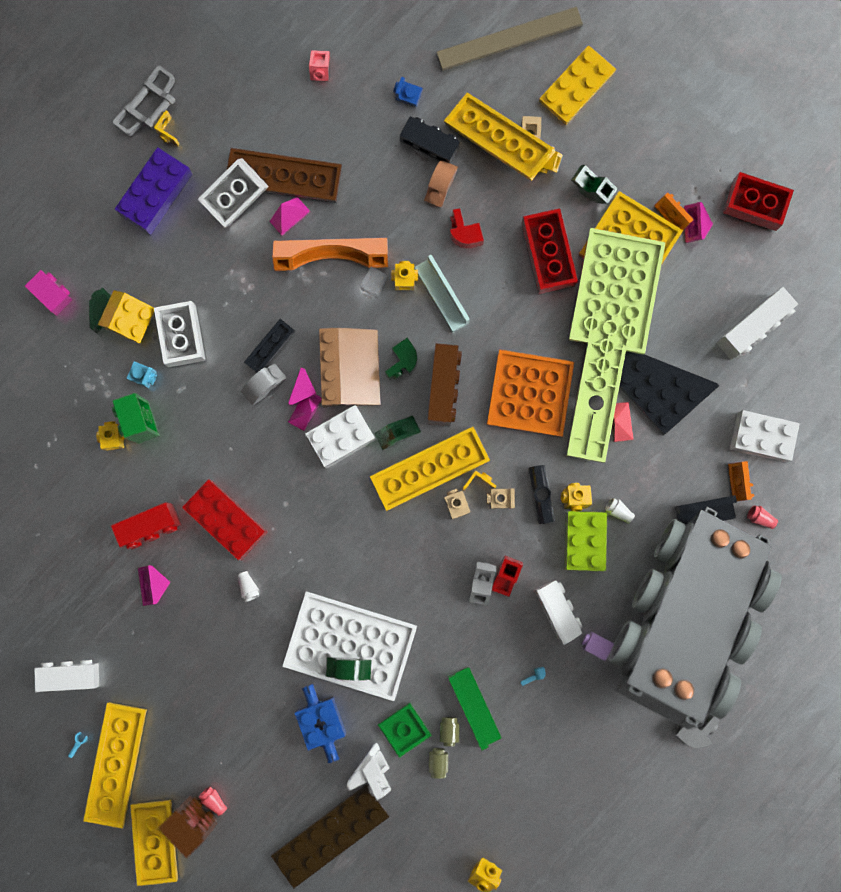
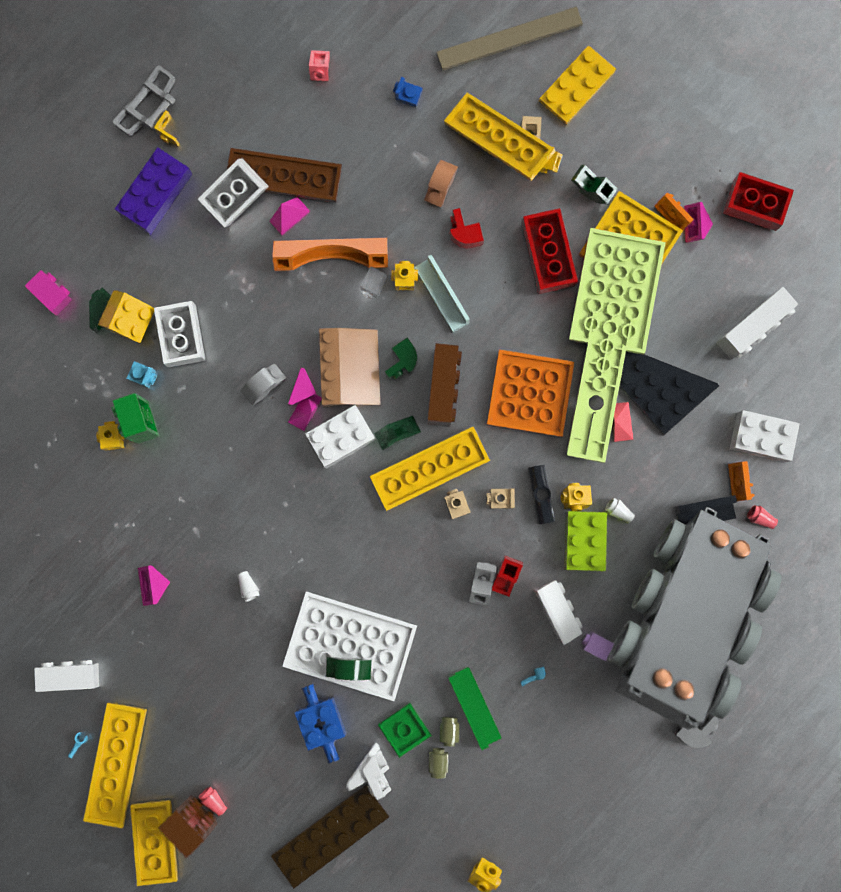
red brick [111,502,182,550] -> none
red brick [182,479,268,561] -> none
black plate [244,319,295,373] -> none
black brick [400,116,460,164] -> none
yellow bracket [462,471,496,491] -> none

